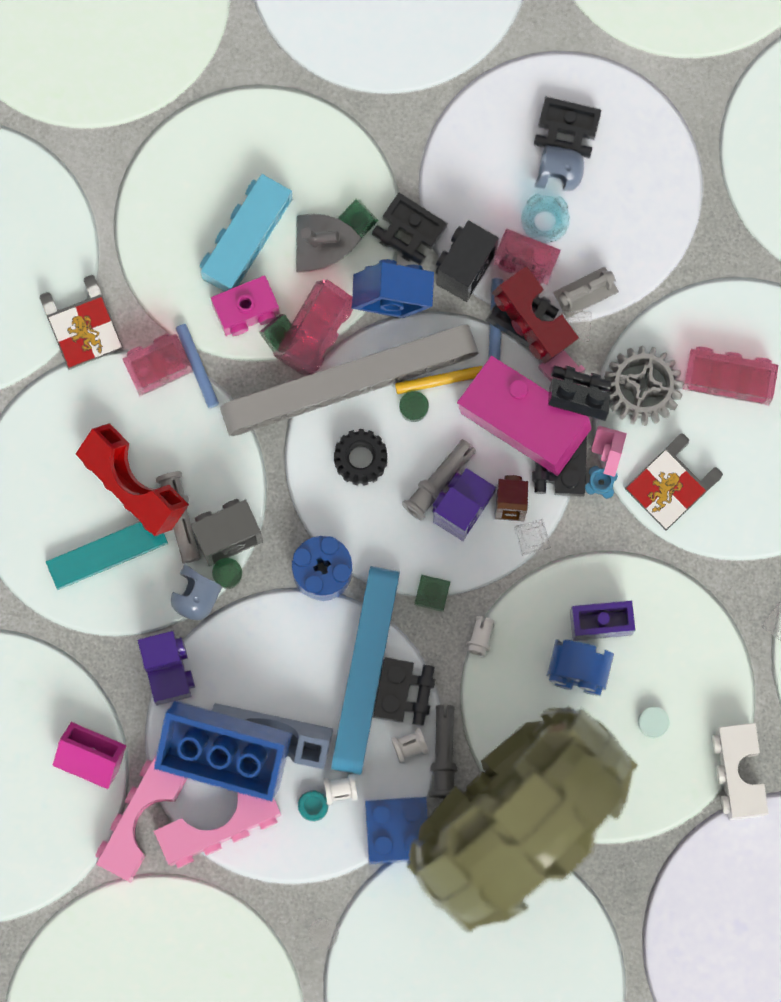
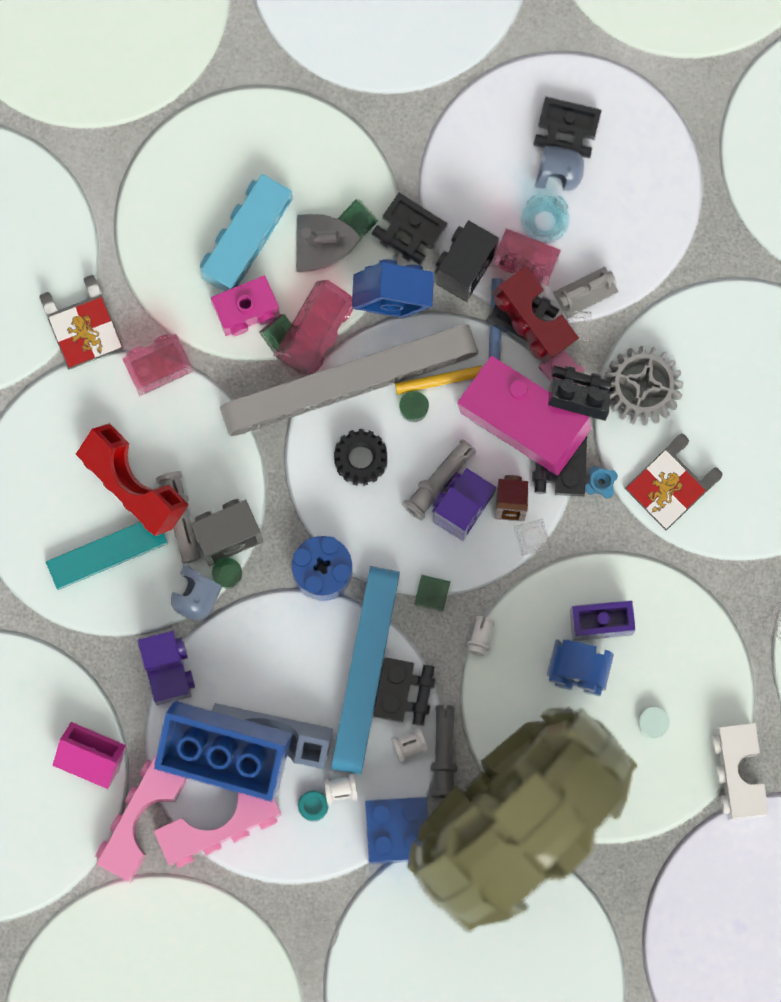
medium blue bar [175,324,219,409] -> none
bright pink bracket [591,426,627,477] -> none
clear pink brick [682,347,779,406] -> none

